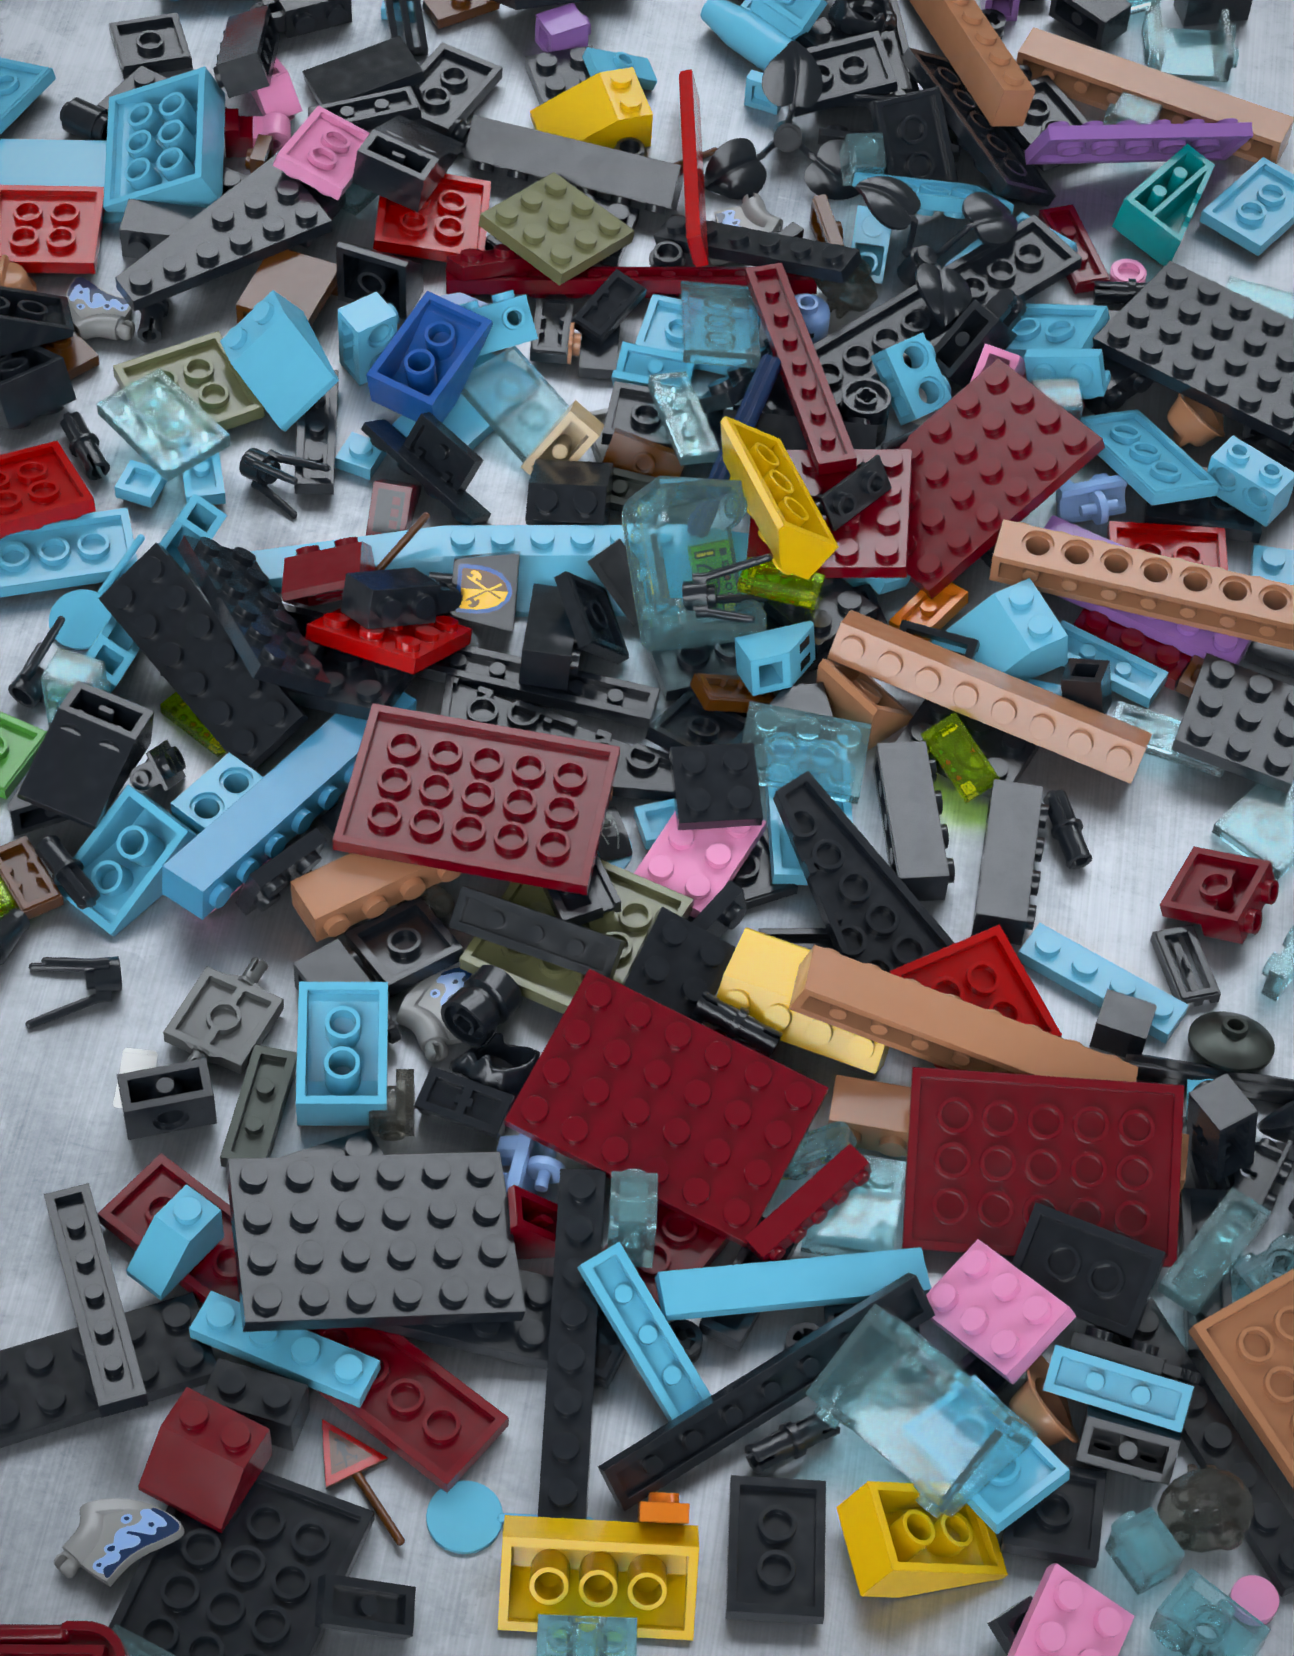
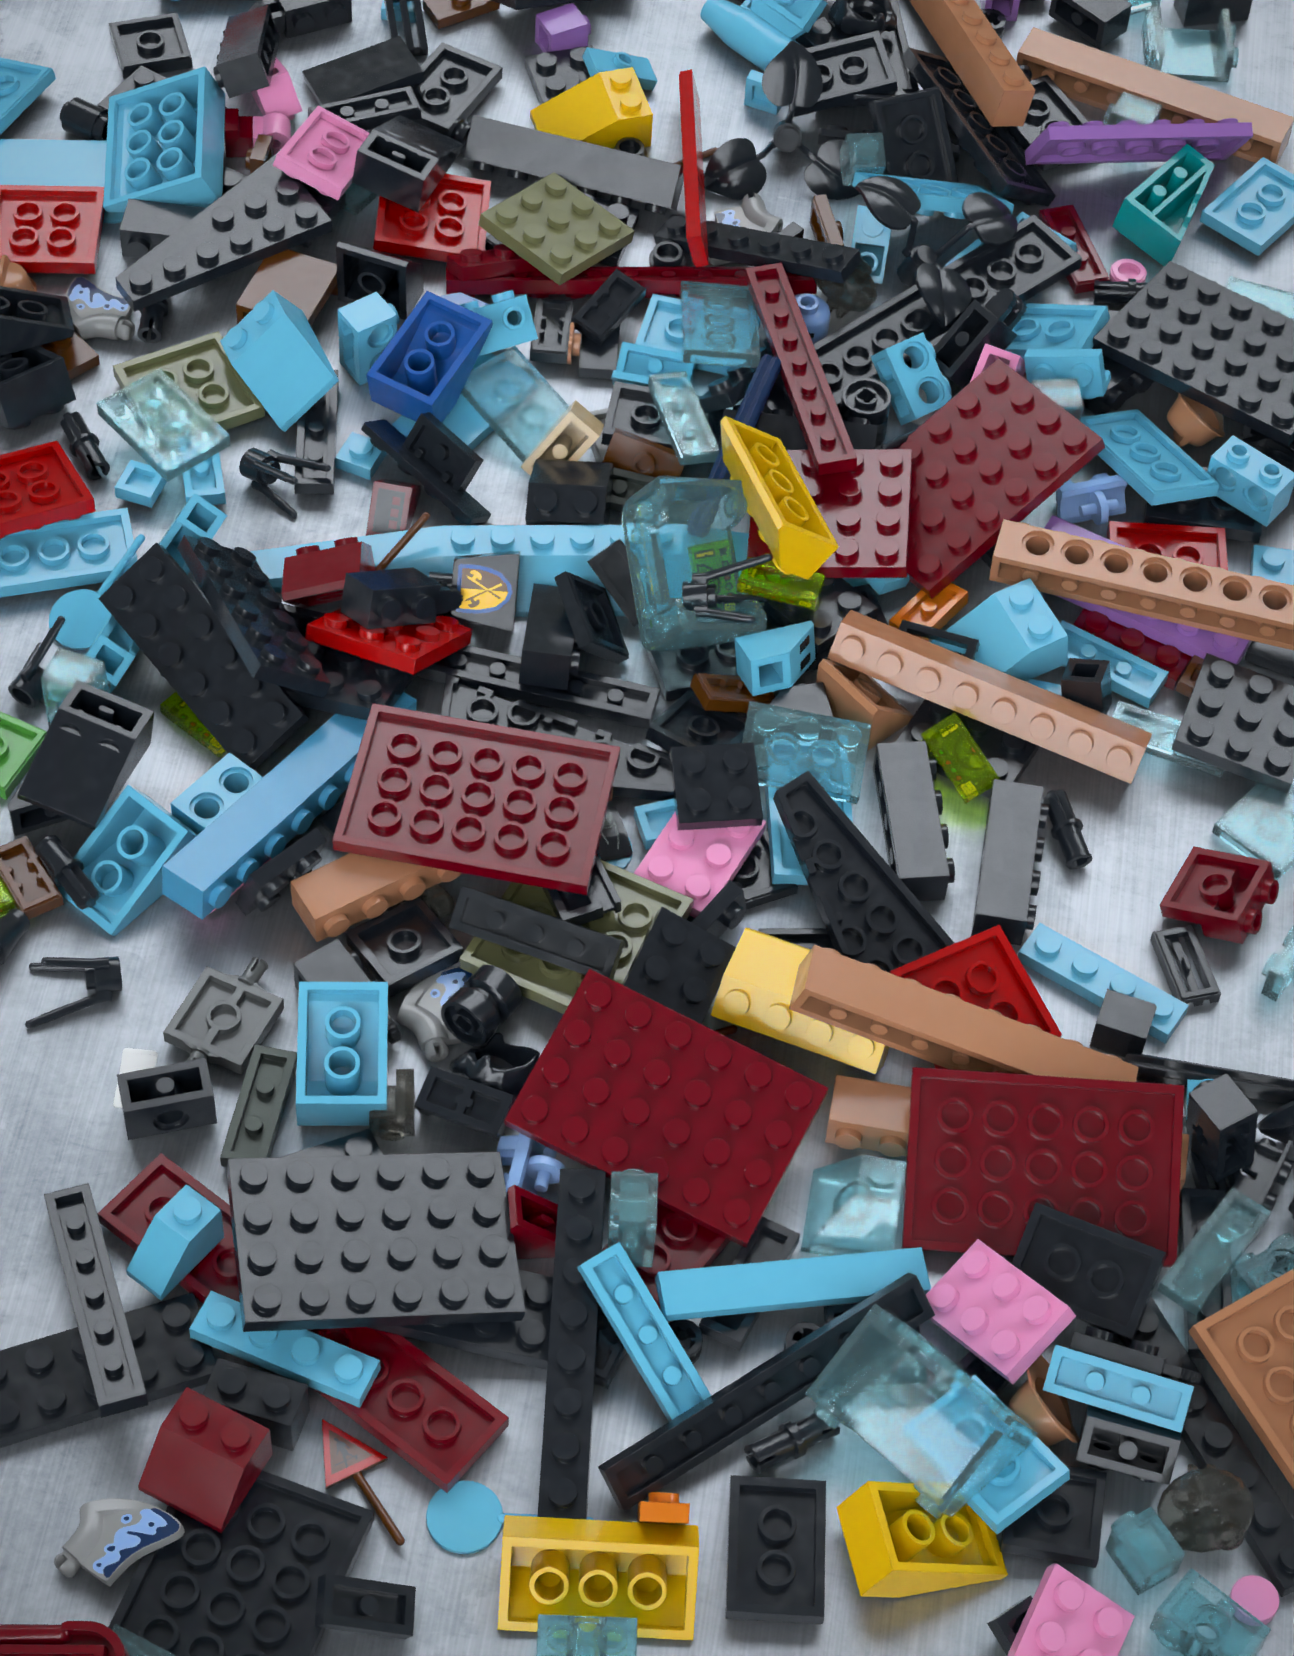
black hinge [130,740,186,791] -> none
black pin [692,991,783,1058] -> none
dark red piece [744,1143,872,1262] -> none
clear light blue plate [782,1121,857,1181] -> none
black hinge [814,455,892,531] -> none
pearl dark grey dish [1188,1011,1275,1073] -> none

